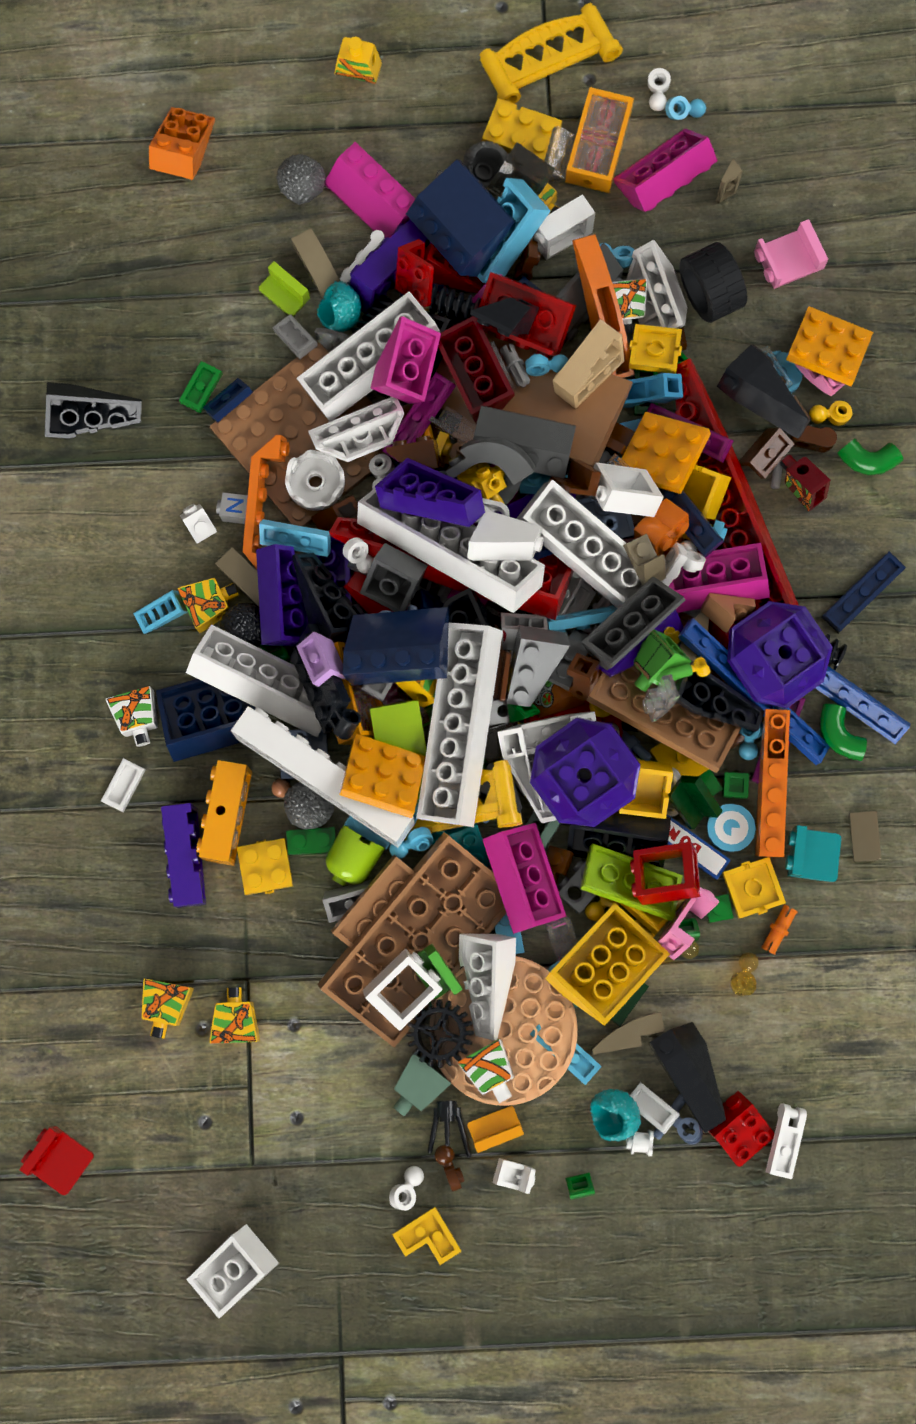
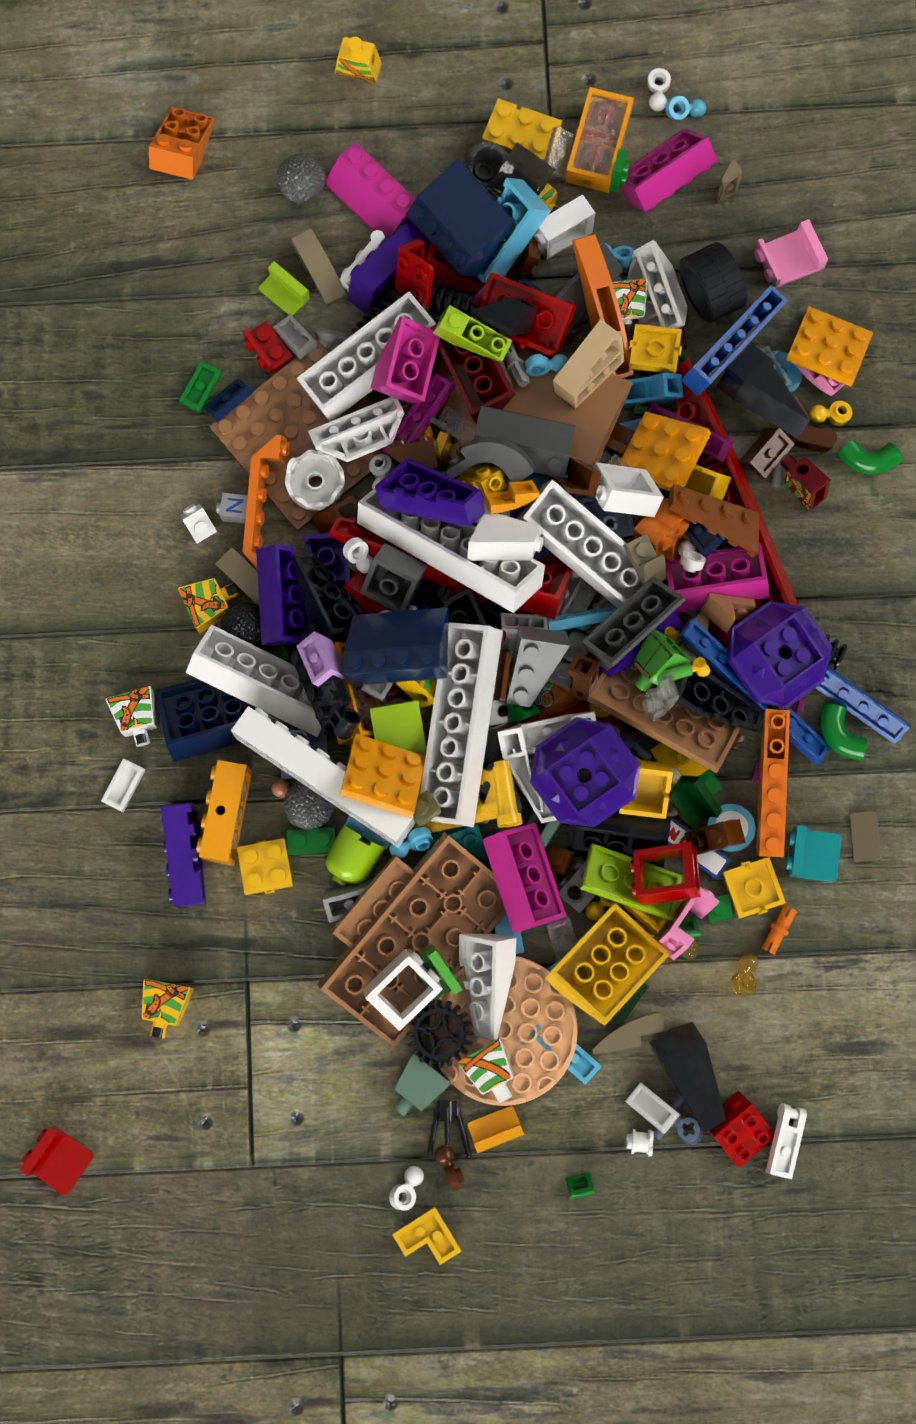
black wedge [45,382,142,439] -> none
medium azure slope [133,590,188,634] -> none
white slope [187,1224,279,1318] -> none
torso [210,987,260,1043] -> none
medium azure plate [259,519,331,557] -> none
teal hair [317,281,361,333] -> none
yellow piece [479,3,623,104] -> none
white bracket [492,1158,536,1194] -> none
teal hair [590,1089,641,1141] -> none
white plate [661,542,688,586] -> none
green plate [723,772,749,799] -> none
medium azure plate [739,721,763,760] -> none
dark blue tile [822,551,906,634] -> none
none -> red bracket [242,321,294,375]
none -> olive plate [413,790,442,826]
none -> lime slope [433,305,512,362]
none -> light orange slope [484,480,540,514]
none -> green plate [610,149,630,193]
none -> dark orange wing [669,484,760,558]
none -> blue brick [681,284,788,396]
none -> reddish brown slope [684,819,746,855]

